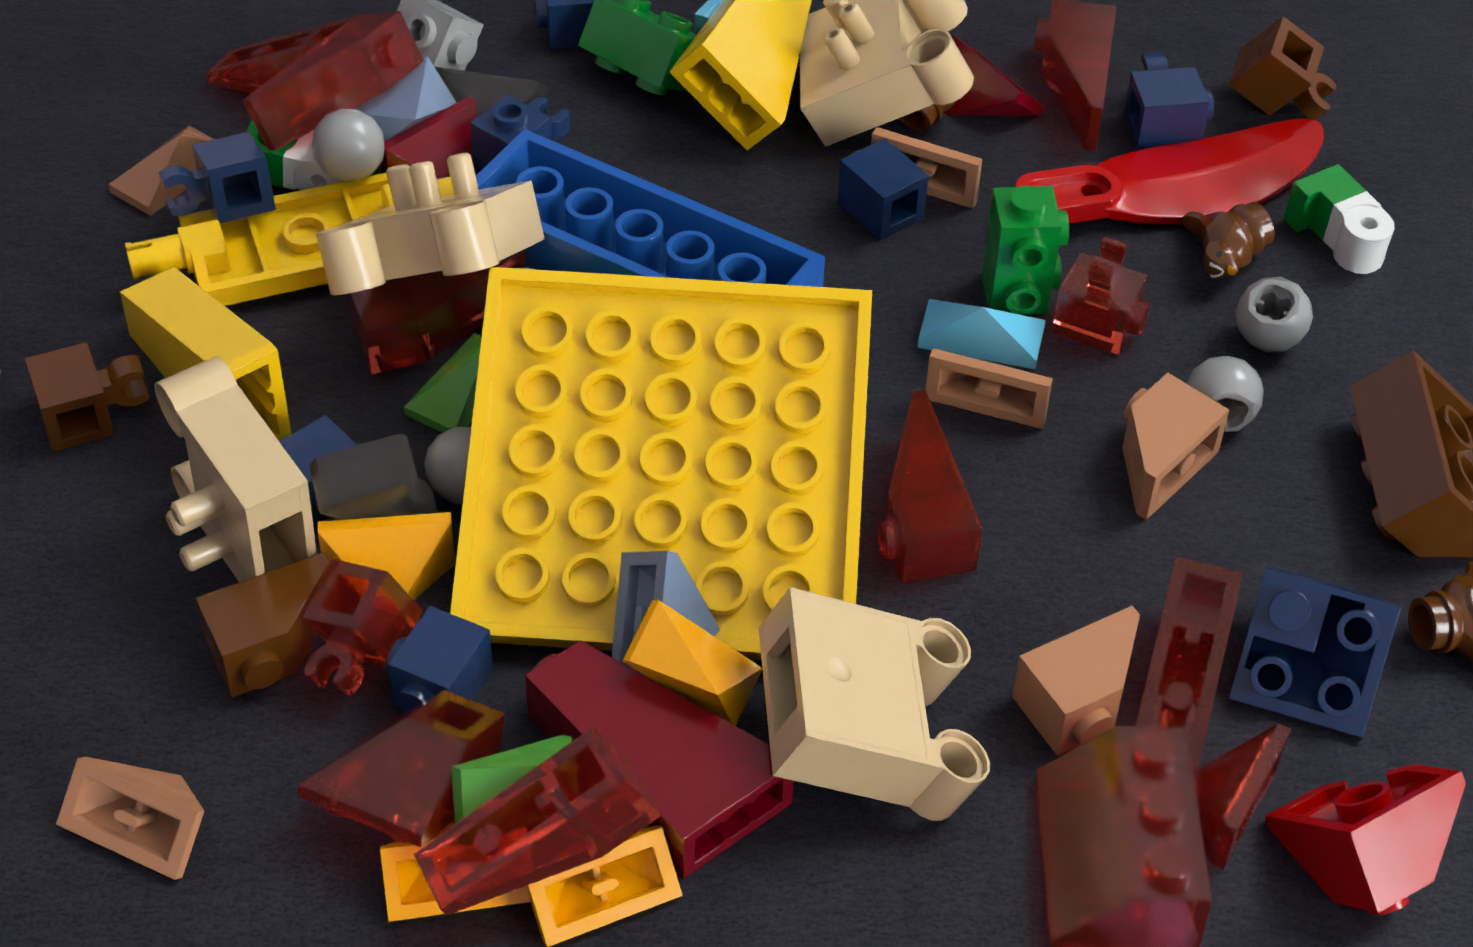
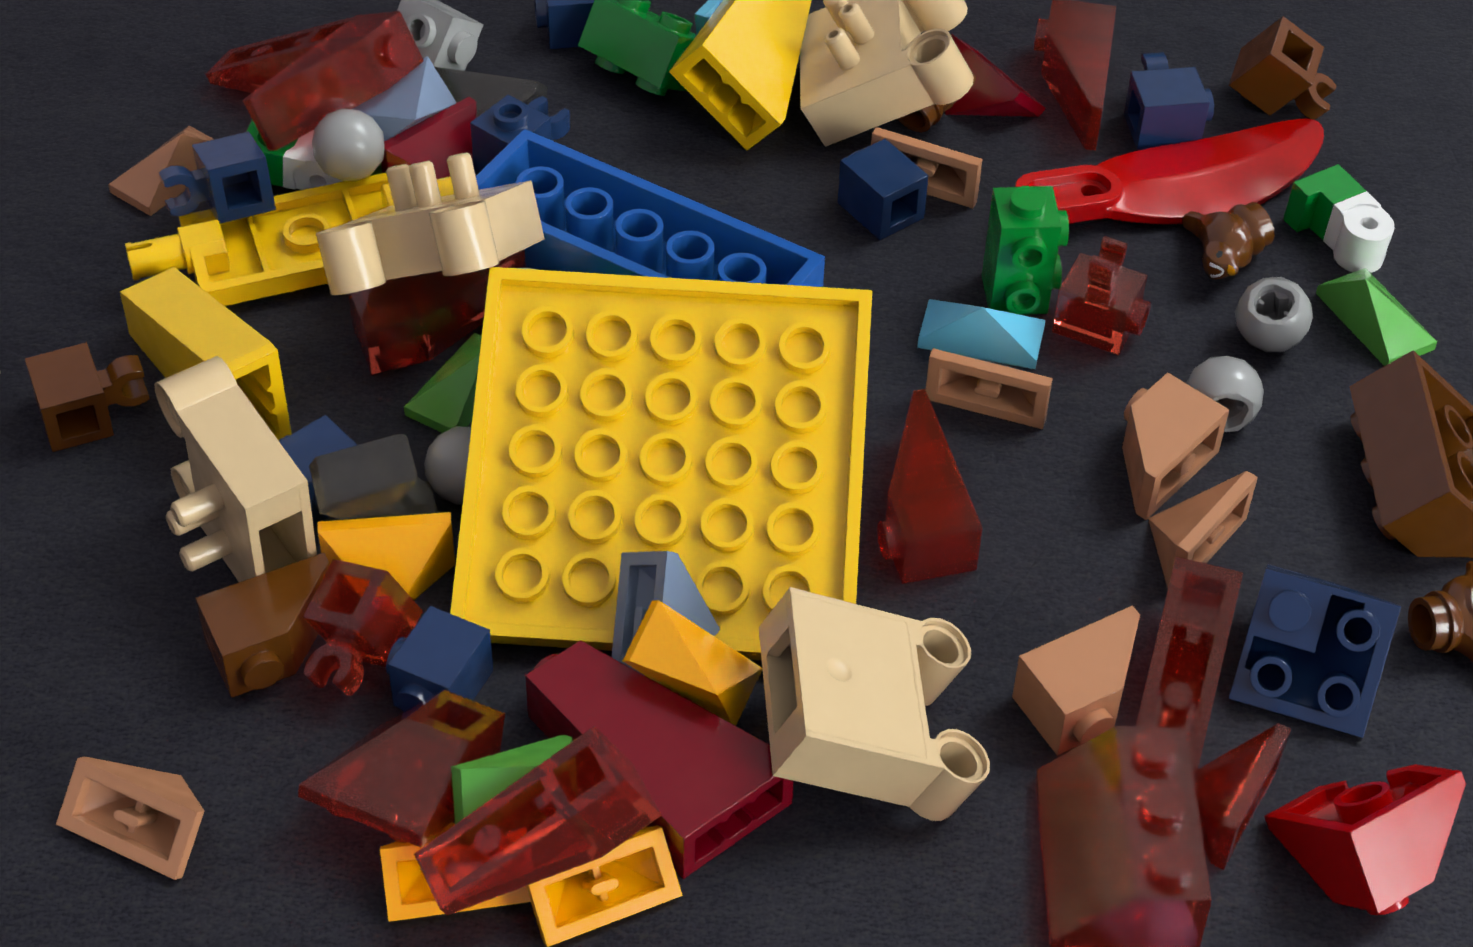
none -> nougat slope [1148,471,1258,594]
none -> bright green slope [1316,268,1437,366]

